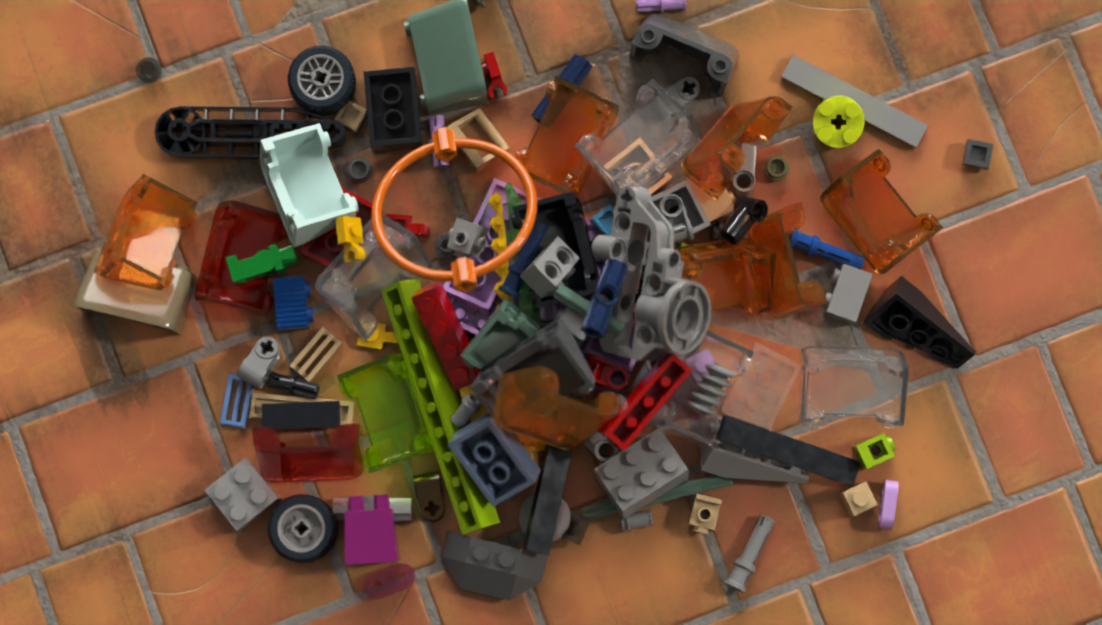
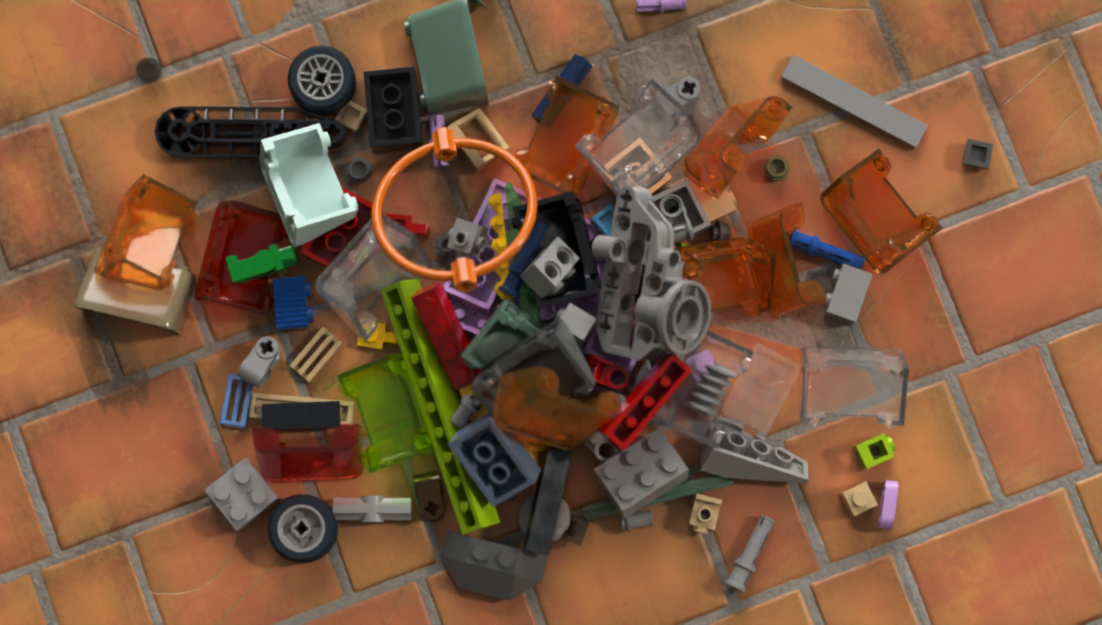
black axle [267,371,320,399] -> none
yellow plate [335,216,365,263] -> none
magenta hips [345,494,400,565] -> none
clear pink plate [364,563,415,599] -> none
red plate [481,52,508,100] -> none
sand green axle [553,284,625,337] -> none
dark blue piece [581,259,628,338] -> none
dark grey windscreen [629,14,739,96] -> none
black tile [716,414,860,486] -> none
black piece [719,196,768,245] -> none
light grey piece [731,143,757,197] -> none
neon yellow brick [813,95,865,148] -> none
black wedge [863,276,976,369] -> none

